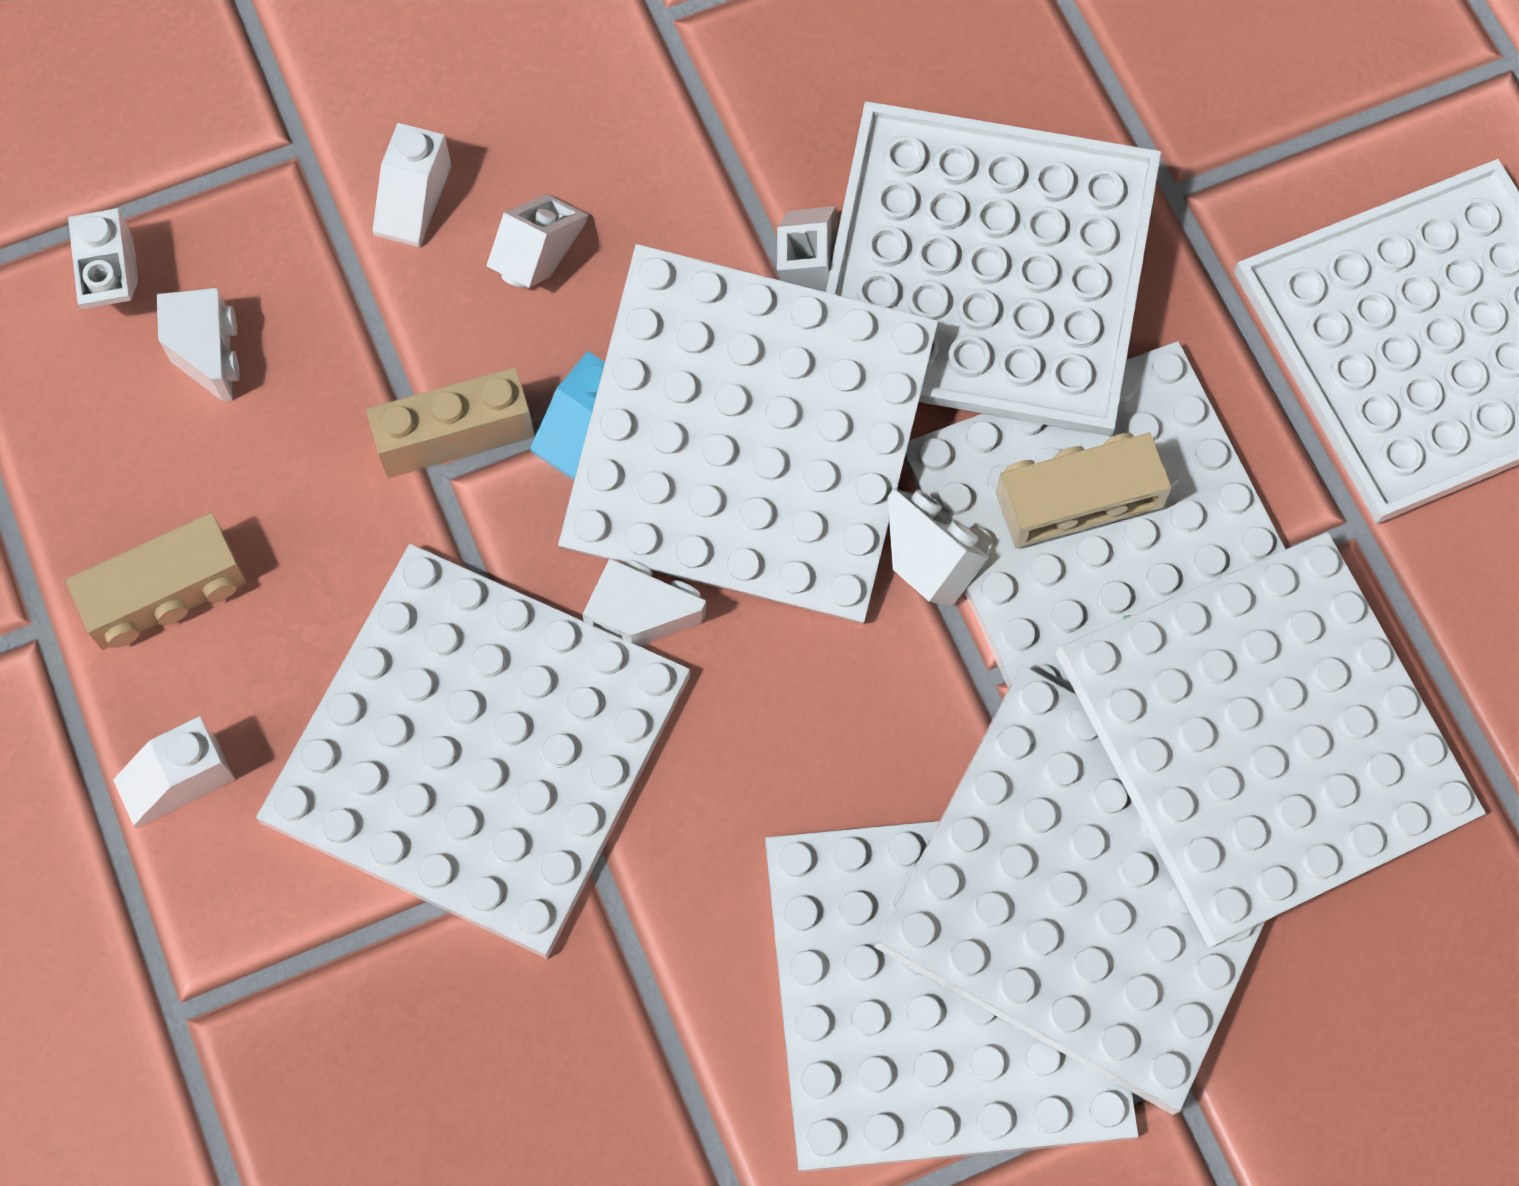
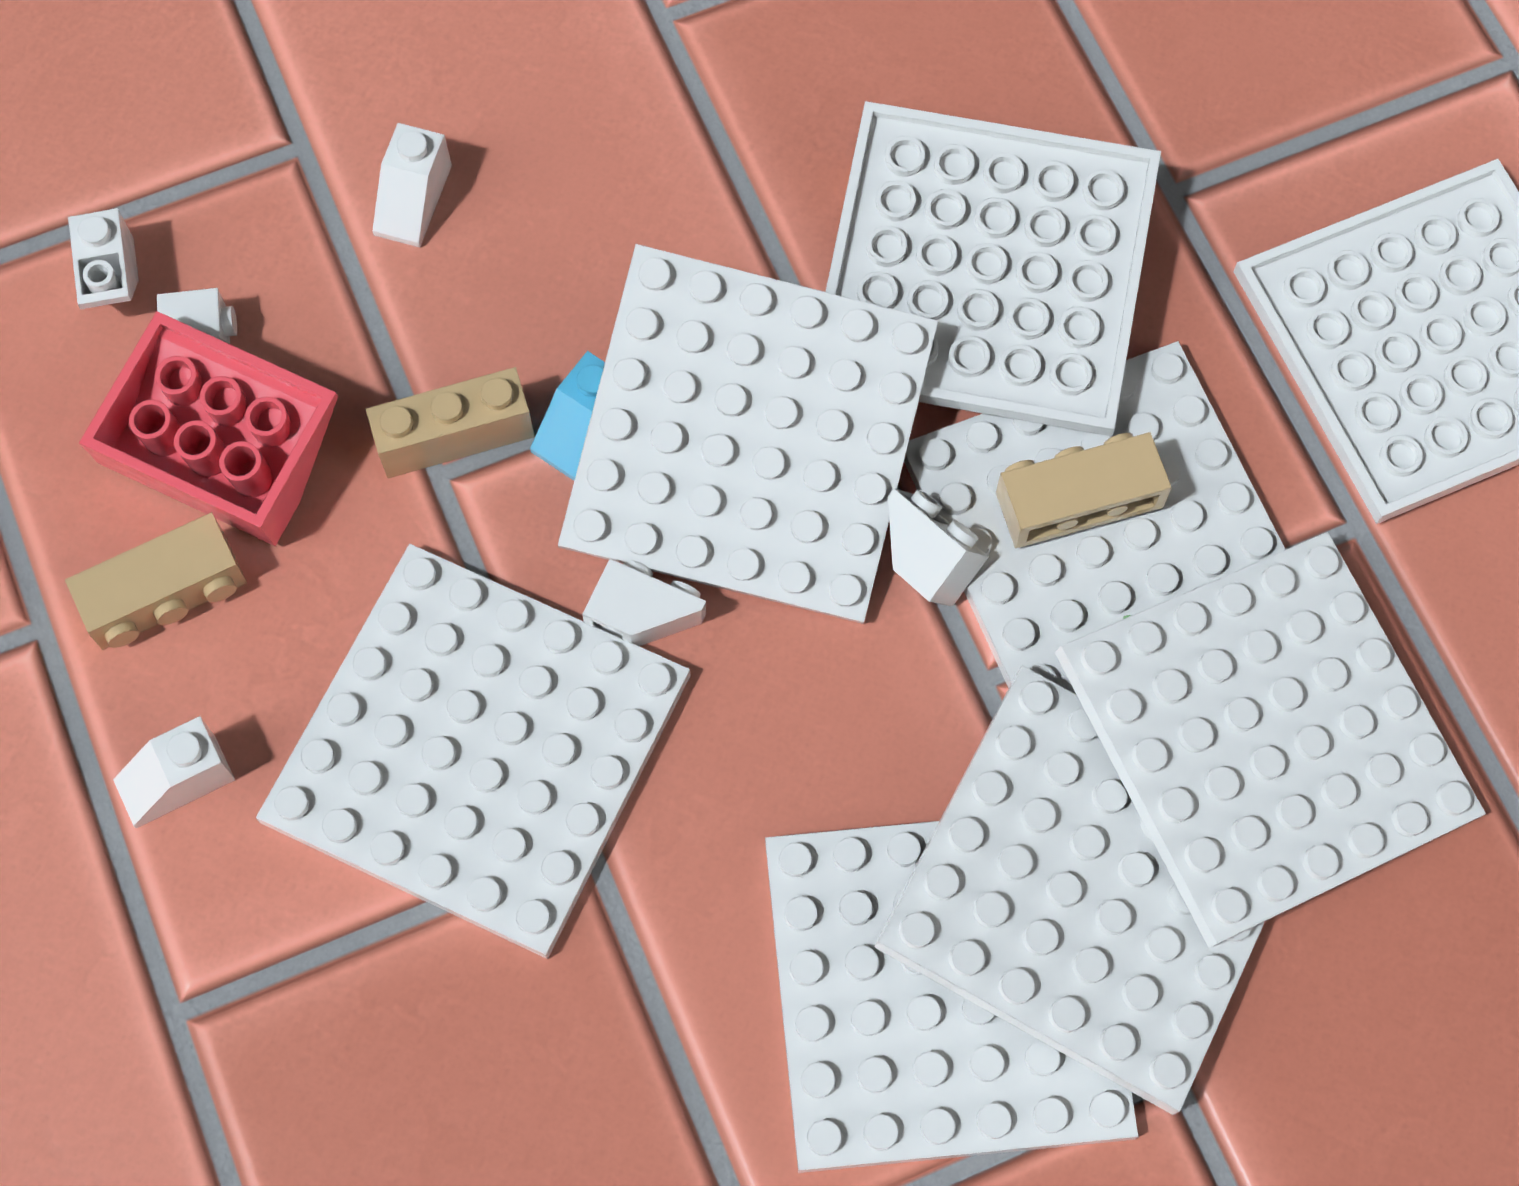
white slope [486,194,588,288] -> none
white slope [777,206,838,292] -> none
none -> coral slope [79,311,338,546]

